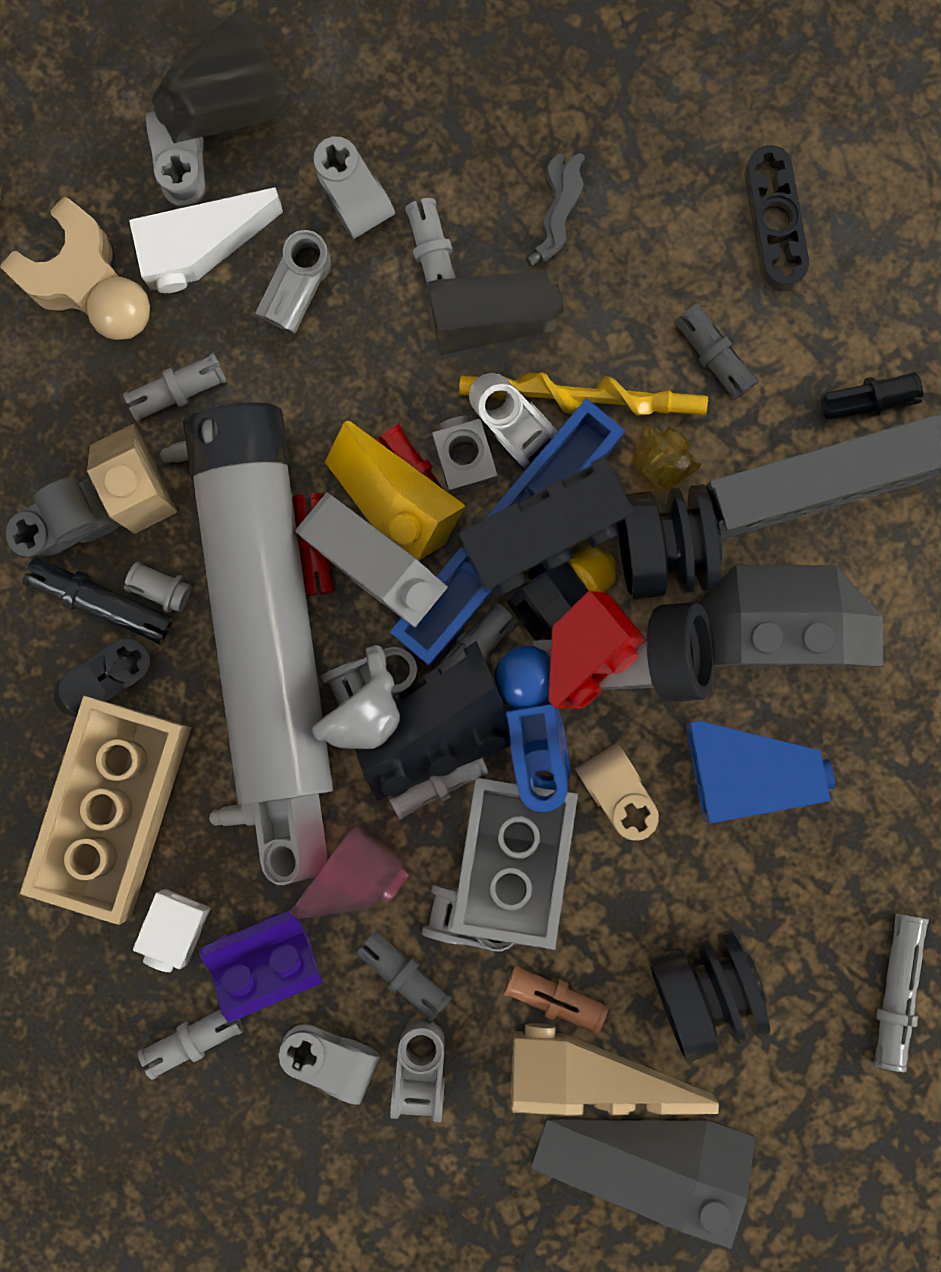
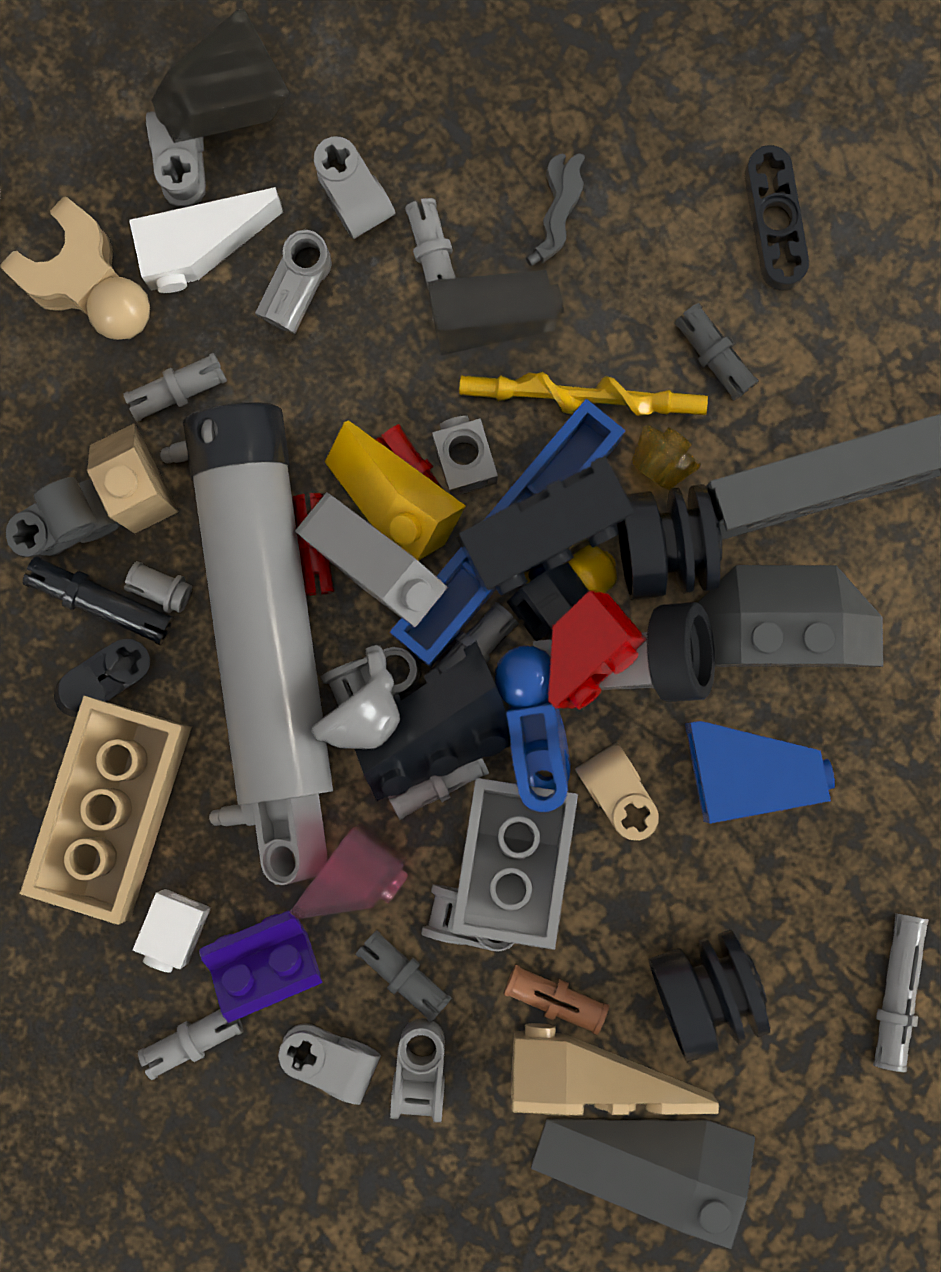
white piece [469,373,558,469] -> none
black axle [821,372,923,419] -> none

